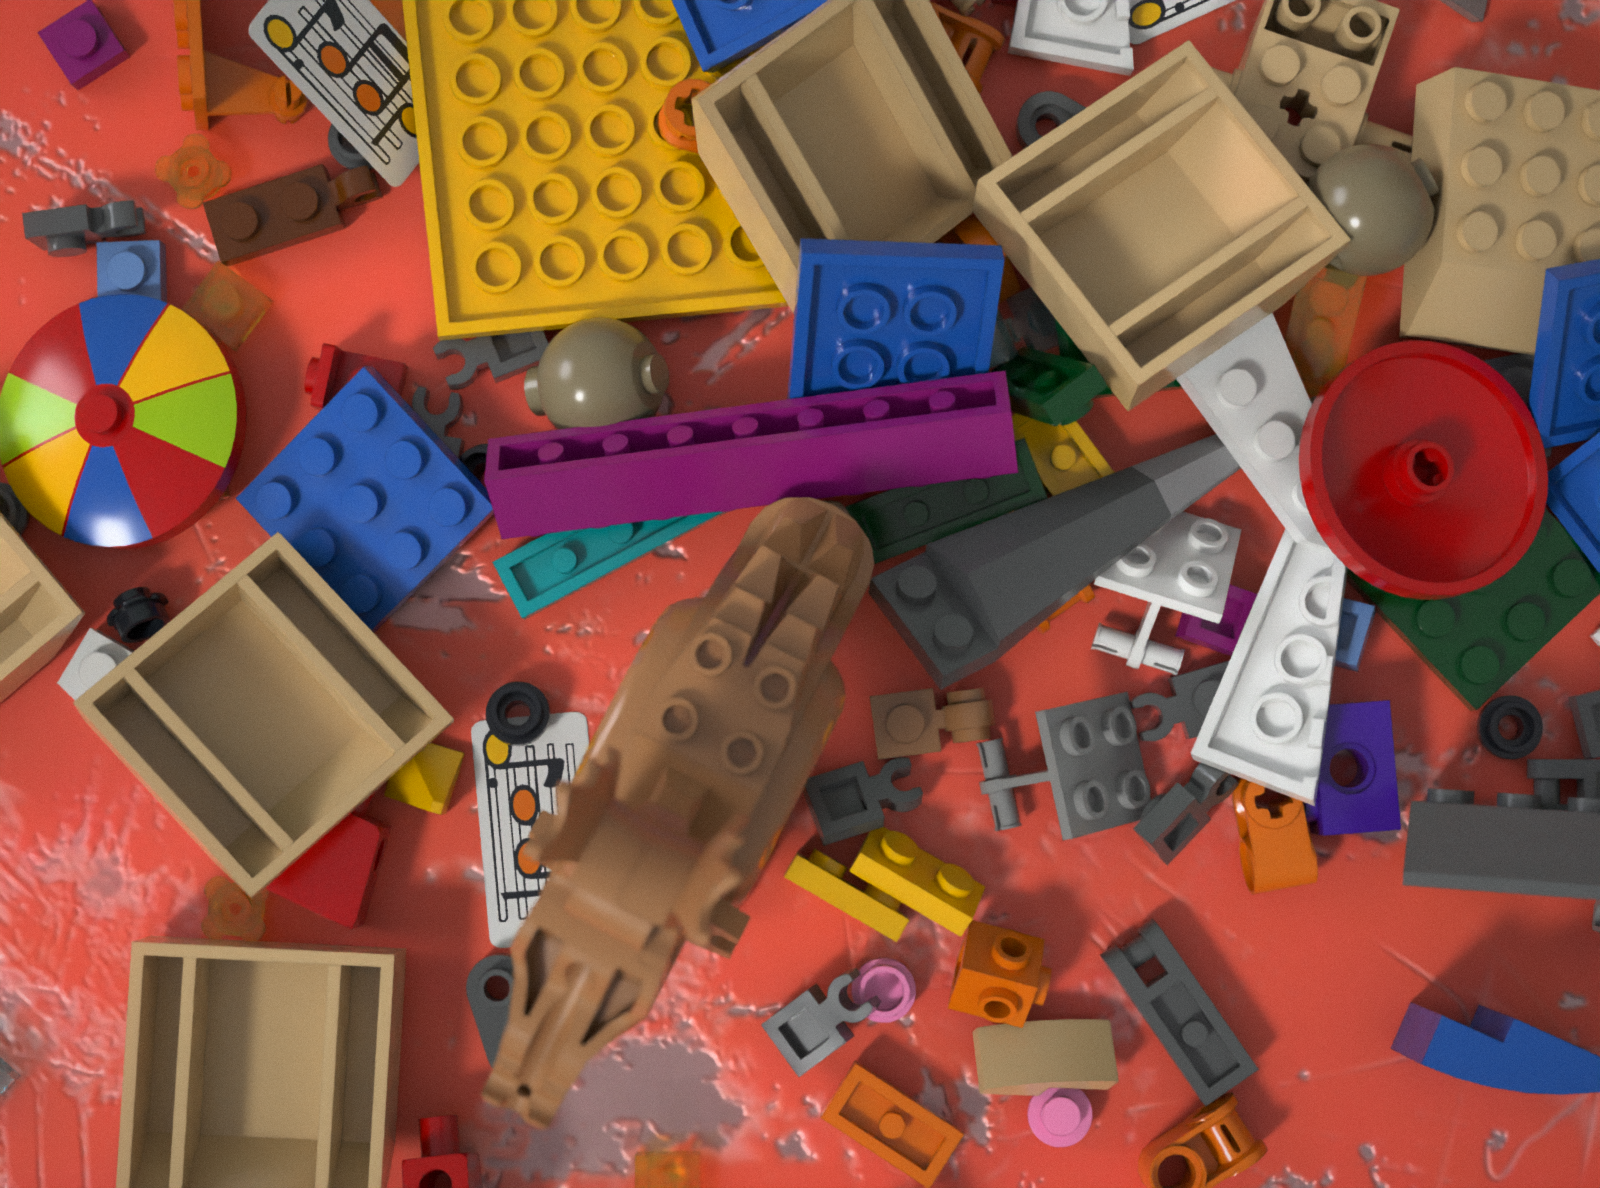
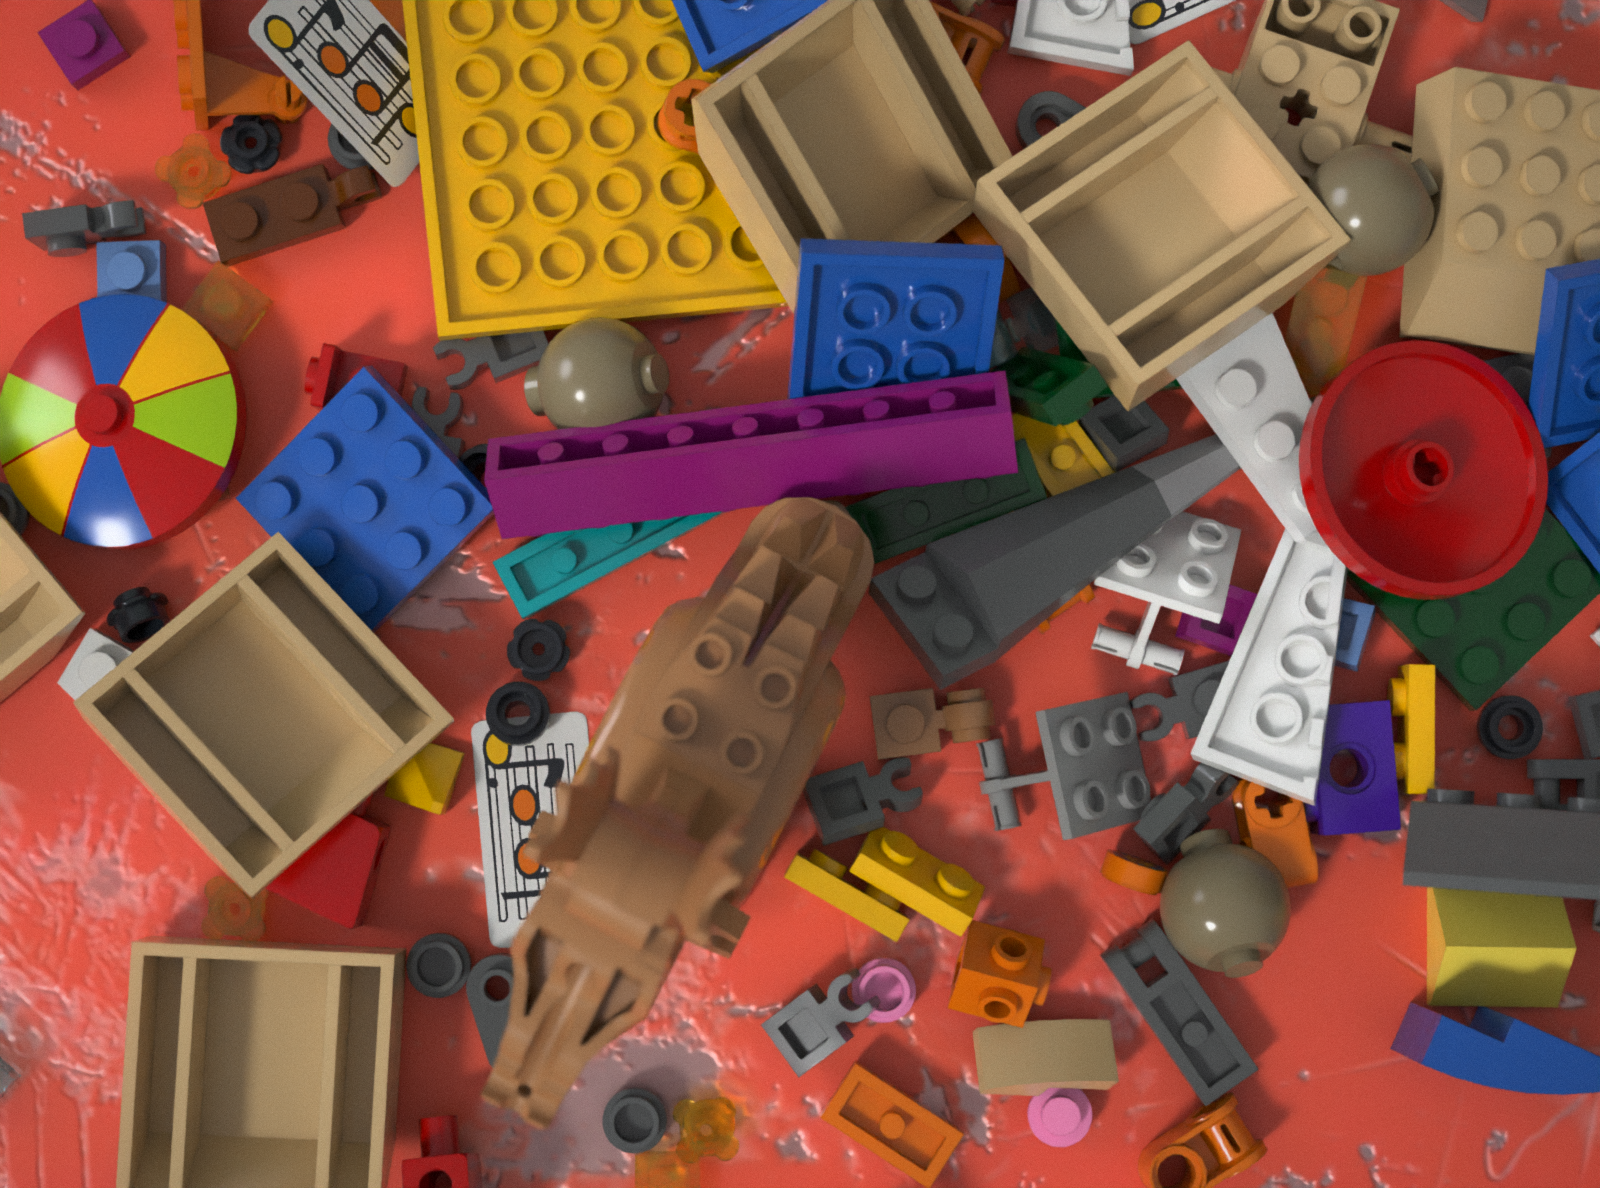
none -> black plate [220,115,283,174]
none -> dark grey plate [406,933,472,998]
none -> black plate [507,618,570,681]
none -> dark grey plate [602,1087,667,1153]
none -> clear yellow plate [673,1097,739,1163]
none -> dark grey plate [1079,396,1169,472]
none -> orange tile [1100,849,1169,895]
none -> dark tan brick [1160,829,1291,978]
none -> yellow plate [1387,664,1435,794]
none -> light yellow slope [1427,887,1577,1008]

